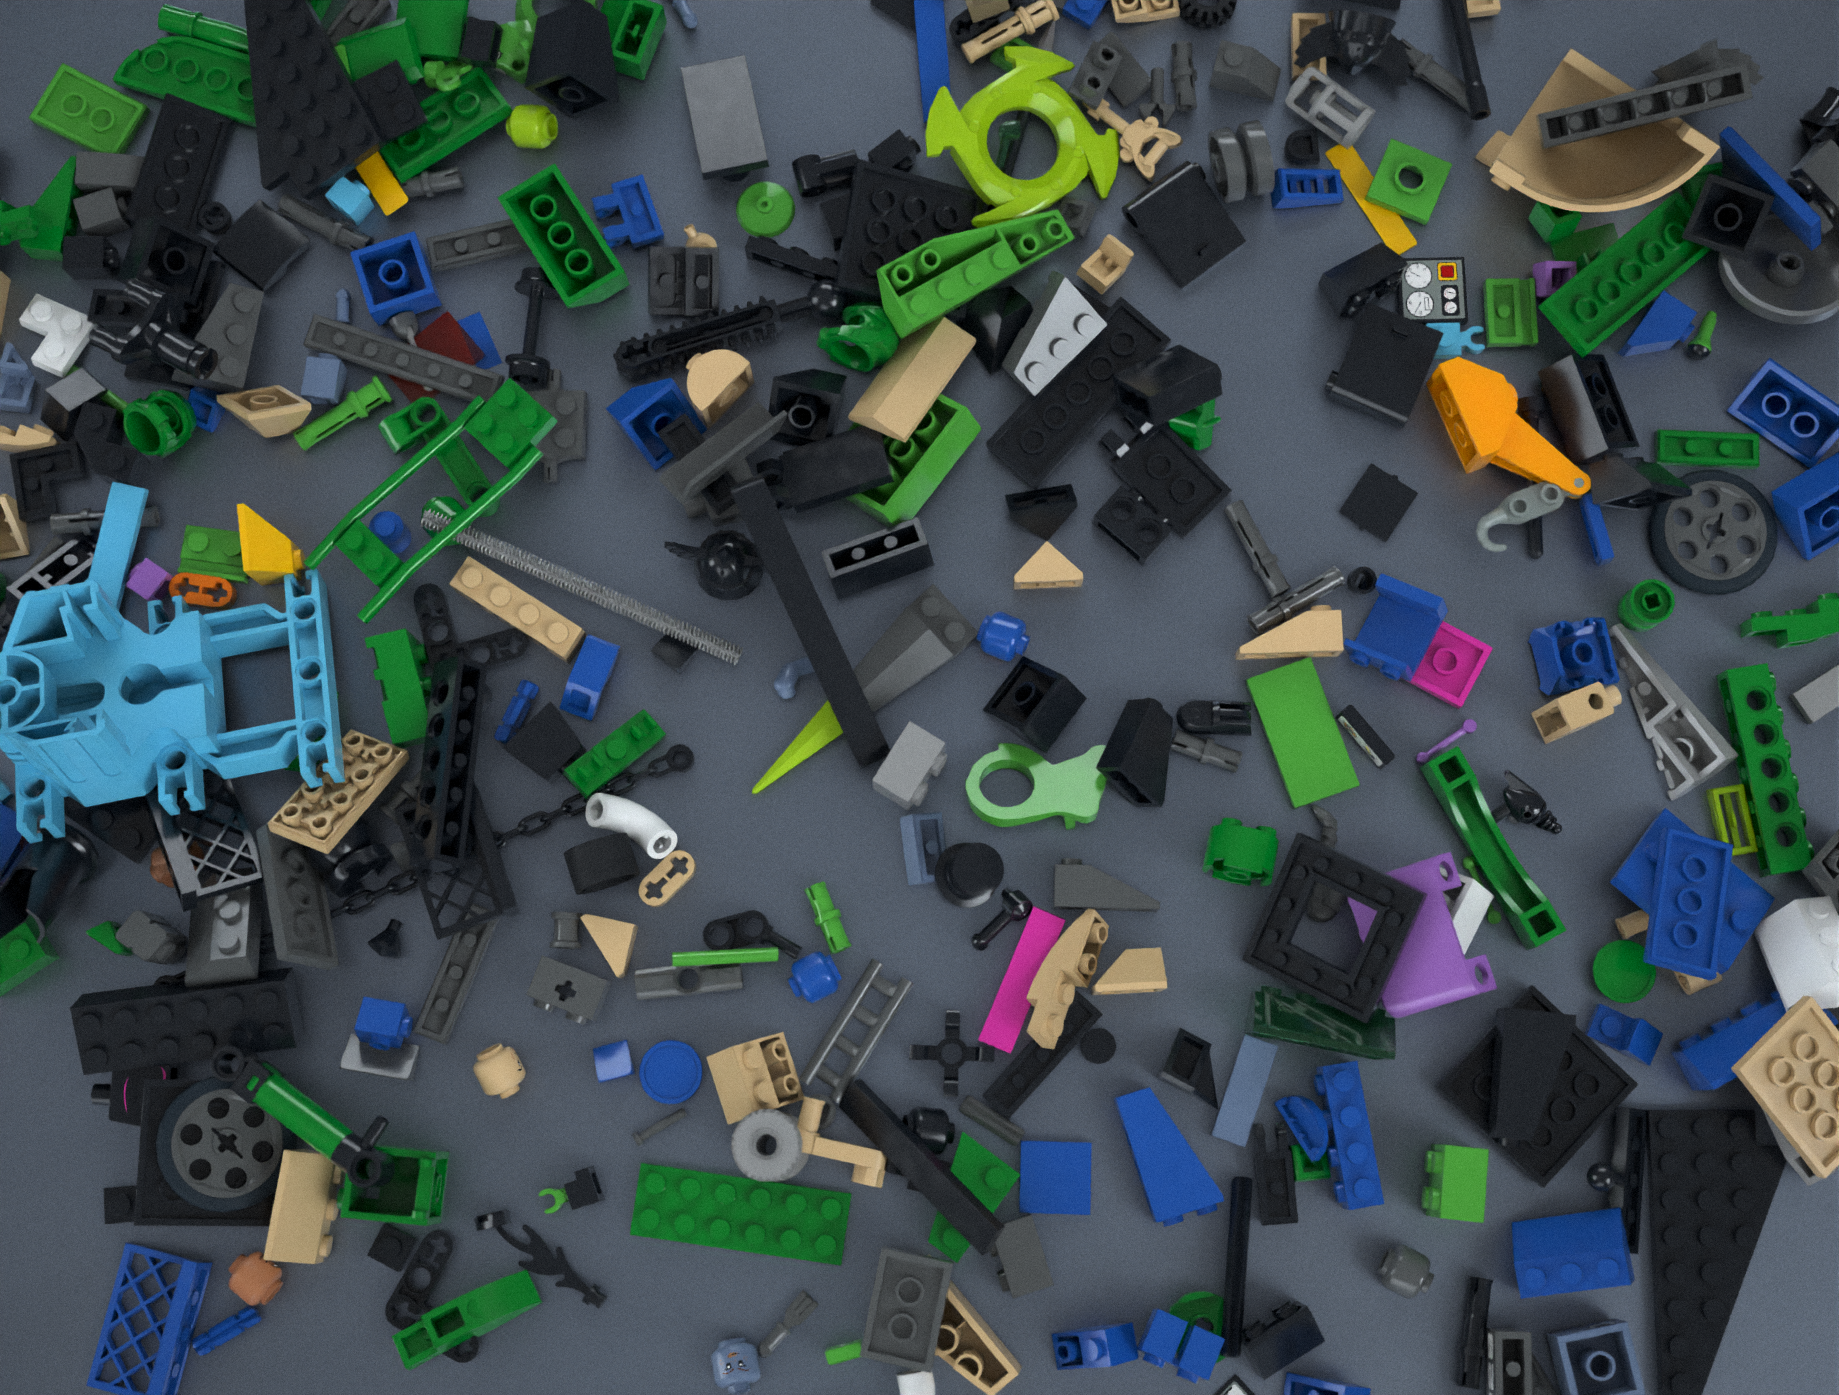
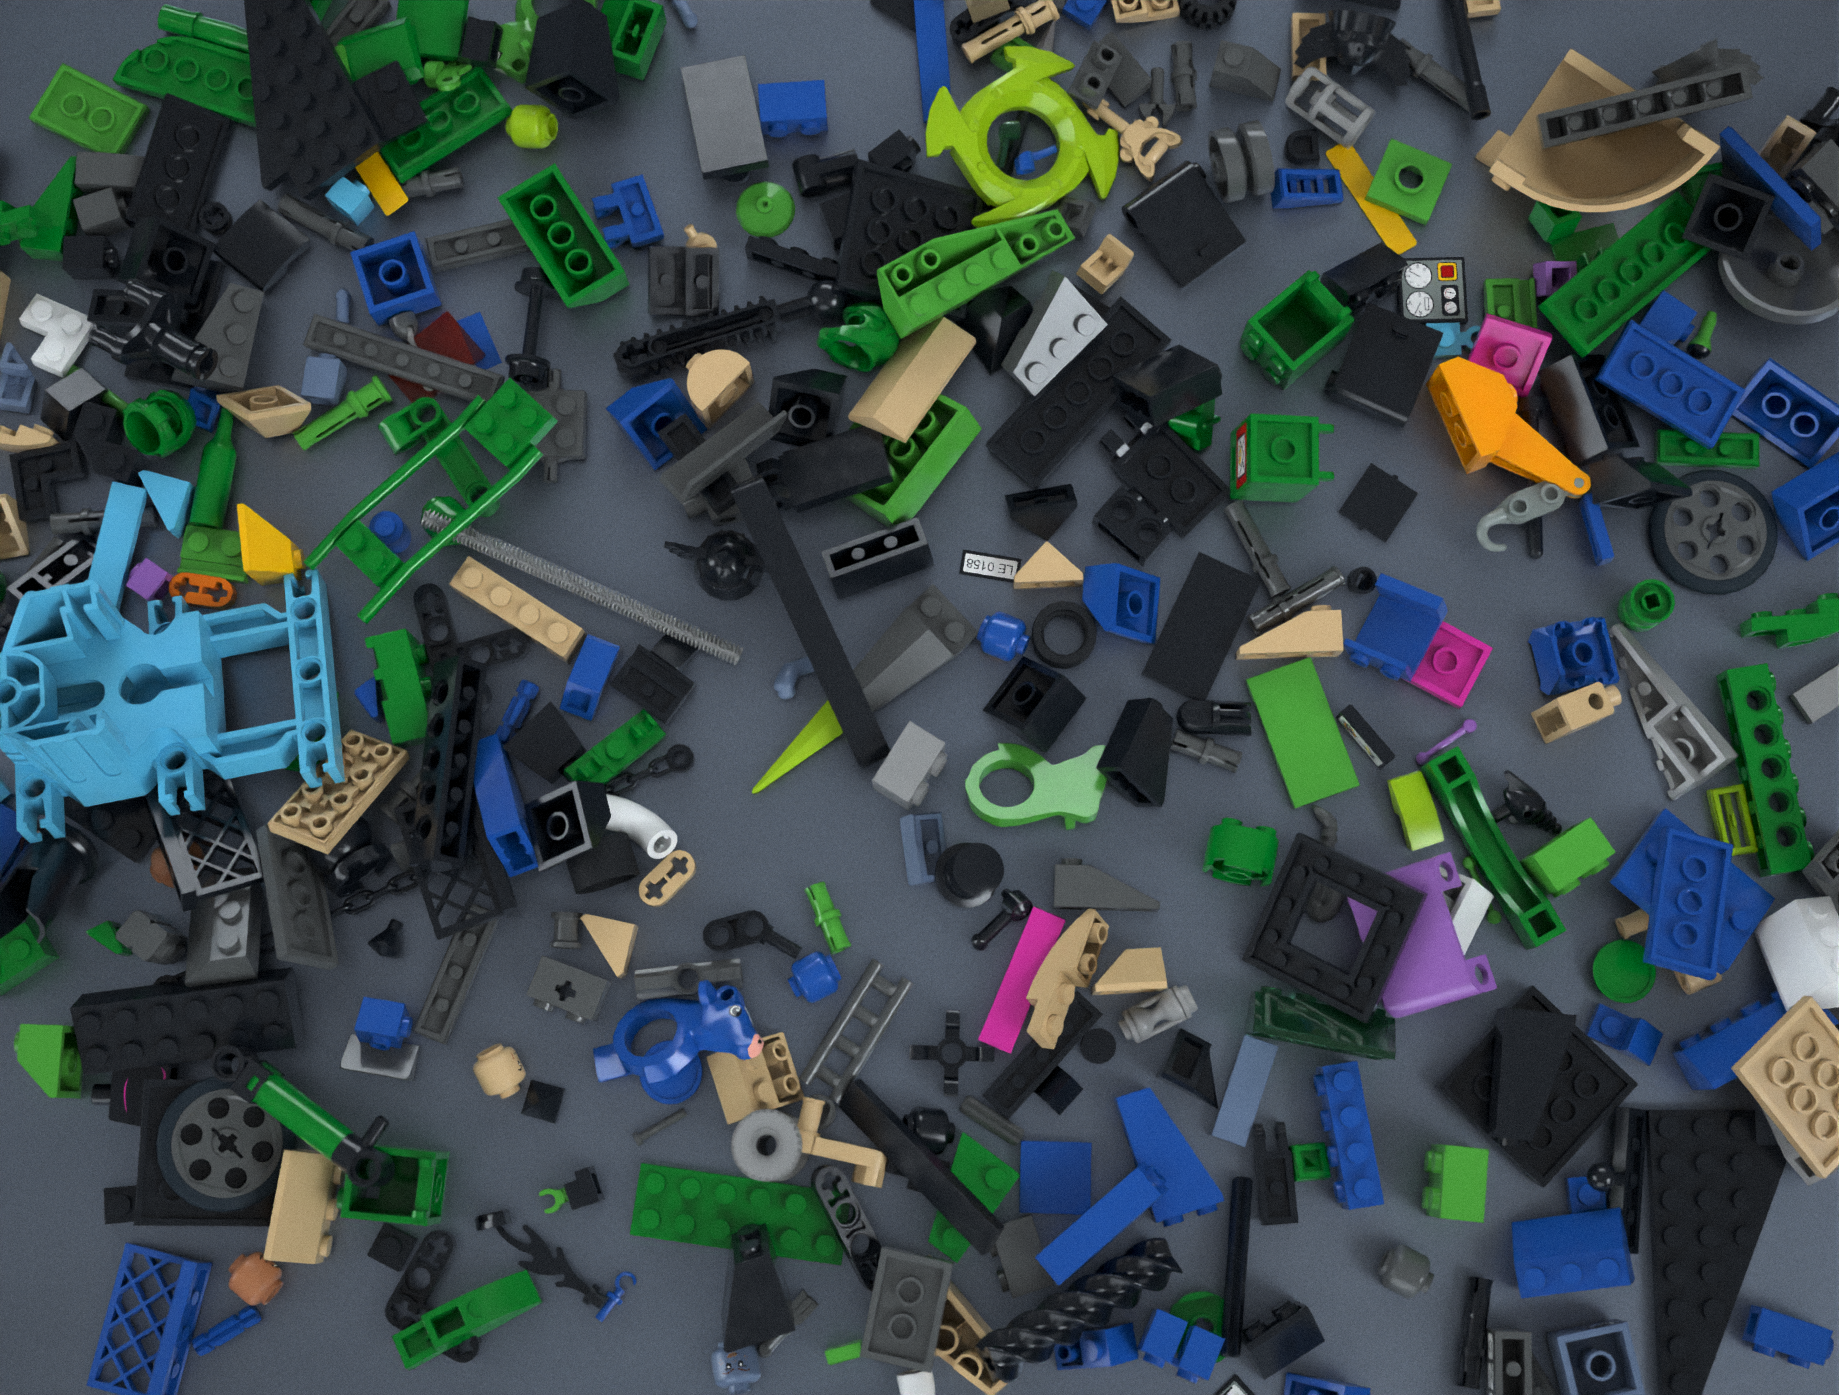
bright green bar [672,947,779,967] -> none
blue tile [1274,1095,1329,1162] -> none
none -> bright green slope [14,1024,83,1098]
none -> medium azure slope [138,470,195,539]
none -> green piece [188,406,237,530]
none -> blue slope [354,676,385,723]
none -> blue slope [473,733,538,878]
none -> black slope [521,1080,565,1123]
none -> black slope [524,780,611,872]
none -> blue hand [595,1272,637,1322]
none -> black plate [610,644,696,725]
none -> blue animal [613,980,764,1084]
none -> black slope [721,1223,796,1353]
none -> blue brick [758,80,828,137]
none -> black beam [811,1164,882,1292]
none -> sticker [959,549,1022,583]
none -> black piece [975,1238,1183,1383]
none -> blue hand [1014,145,1057,175]
none -> black tyre [1031,601,1097,669]
none -> black slope [1034,1065,1083,1115]
none -> blue slope [1035,1162,1169,1286]
none -> blue slope [1082,563,1160,645]
none -> light grey piece [1118,984,1198,1044]
none -> black tile [1141,552,1261,700]
none -> green container [1230,413,1334,503]
none -> green container [1239,270,1355,391]
none -> lime slope [1387,770,1444,851]
none -> dark pink plate [1468,313,1552,397]
none -> bright green brick [1519,817,1616,898]
none -> blue plate [1564,1176,1607,1214]
none -> blue tile [1594,320,1746,449]
none -> blue brick [1742,1305,1834,1369]
none -> tan slope [1759,115,1816,179]

